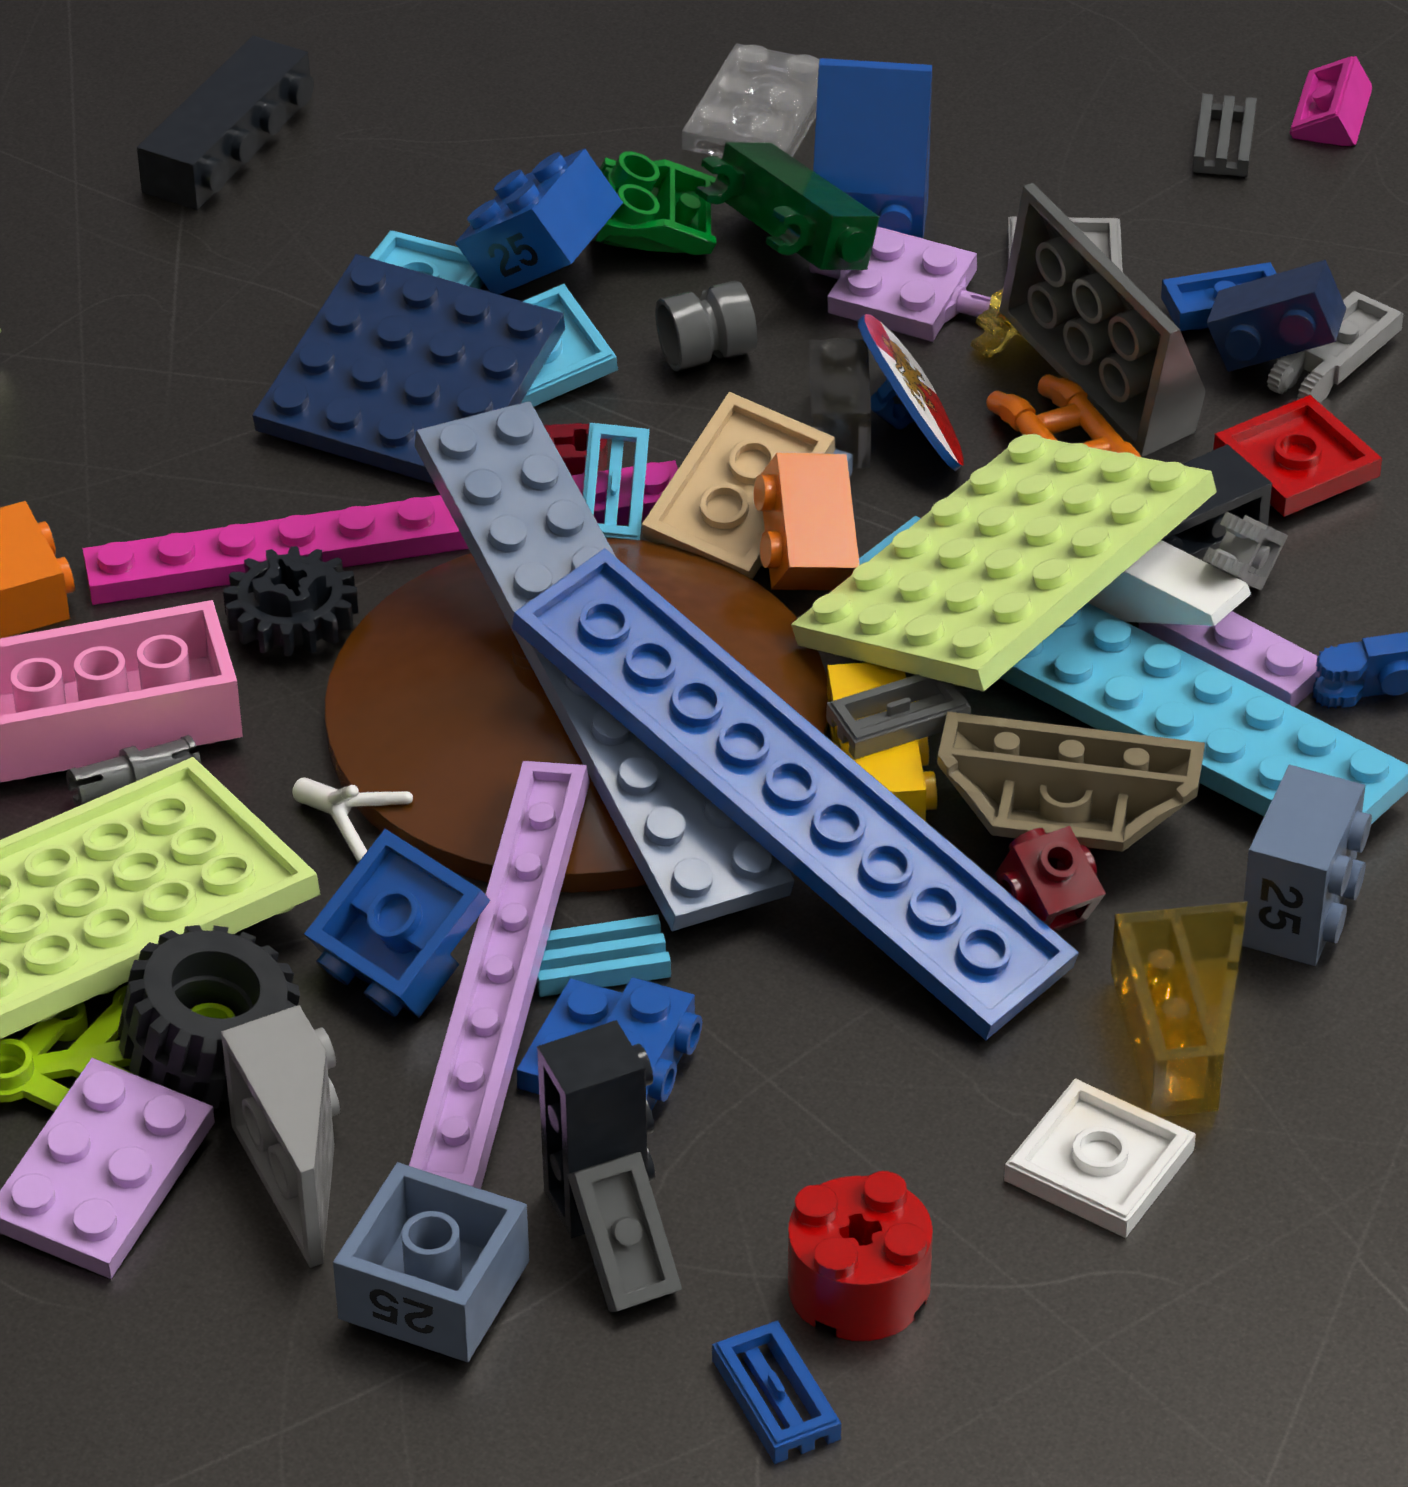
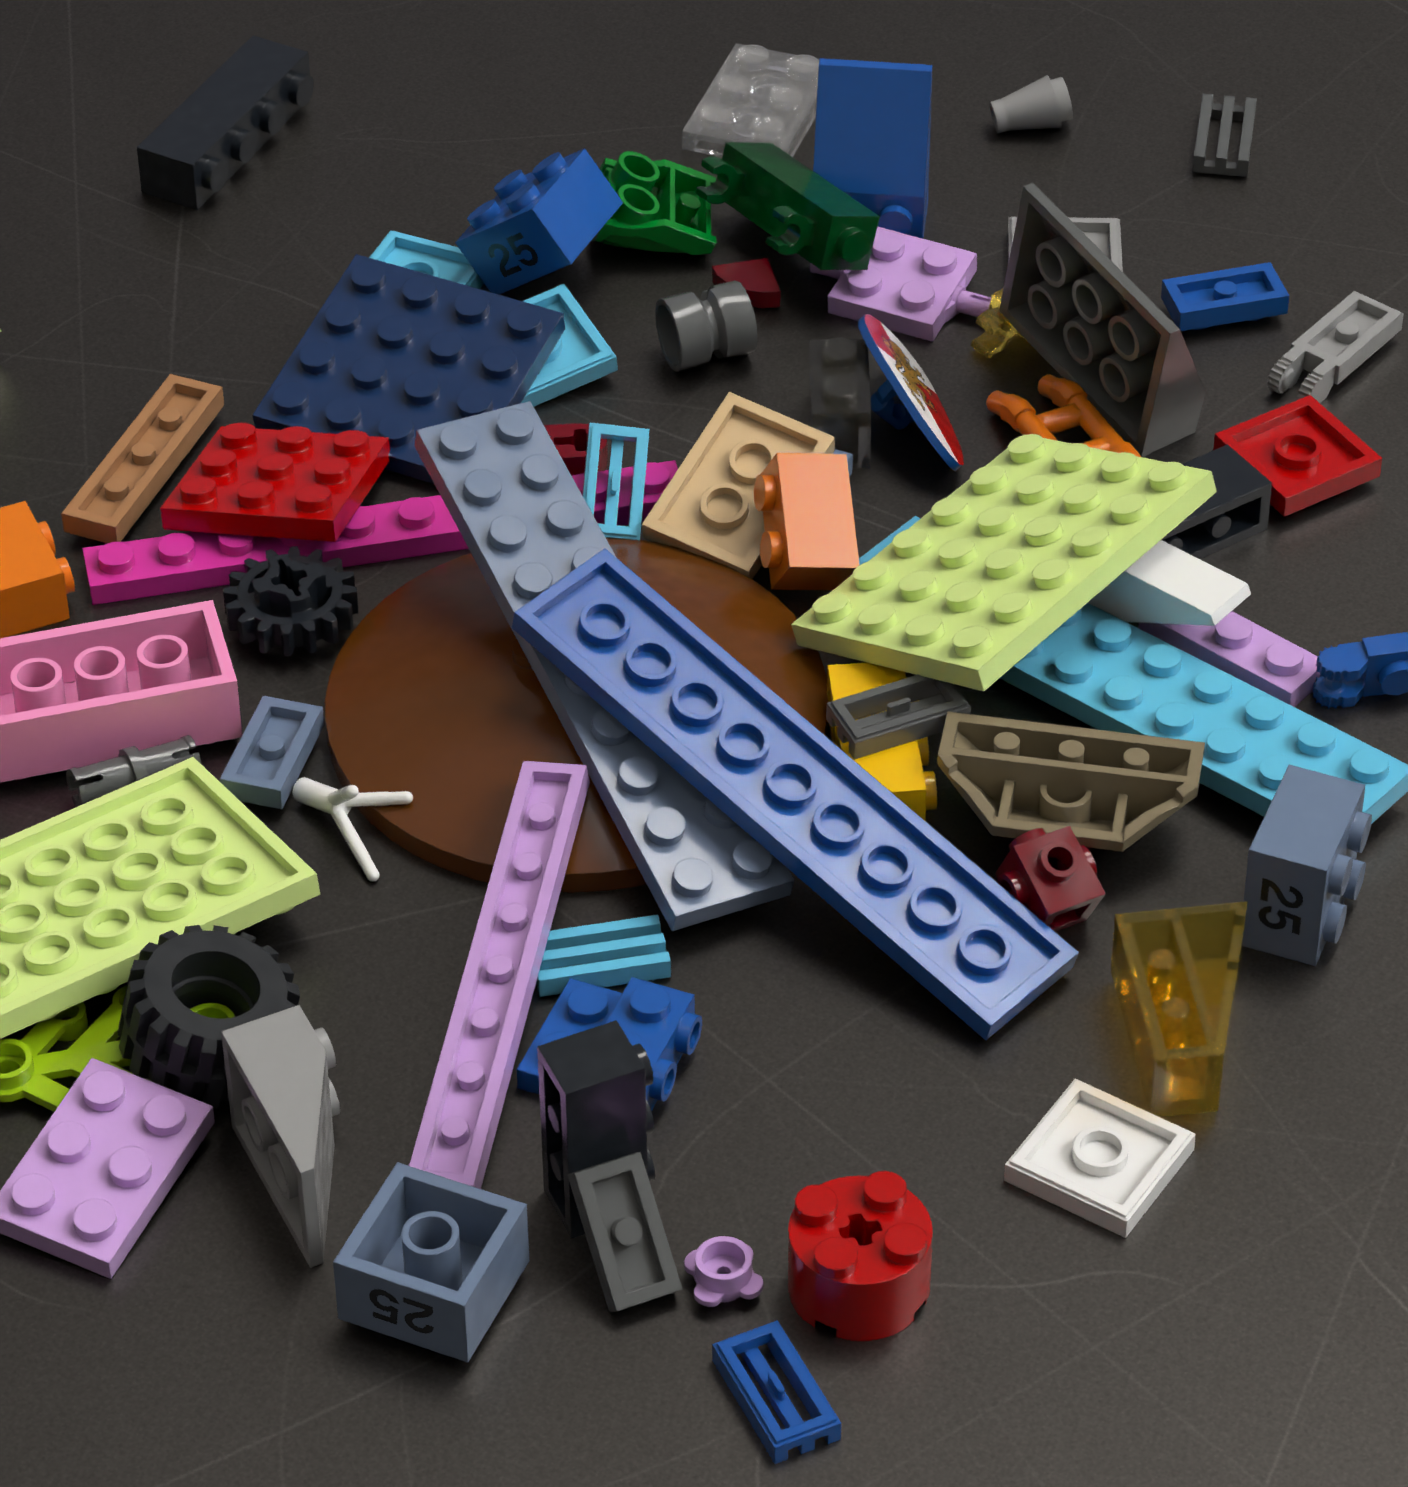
blue plate [304,829,491,1018] -> none
light grey hinge [1203,512,1288,590] -> none
dark blue brick [1207,260,1346,372] -> none
dark pink slope [1290,56,1372,146] -> none
none -> medium nougat plate [61,374,224,543]
none -> red plate [160,423,390,542]
none -> sand blue plate [220,696,324,809]
none -> lavender plate [684,1236,763,1307]
none -> dark red tile [712,258,781,308]
none -> light grey cone [989,75,1073,133]

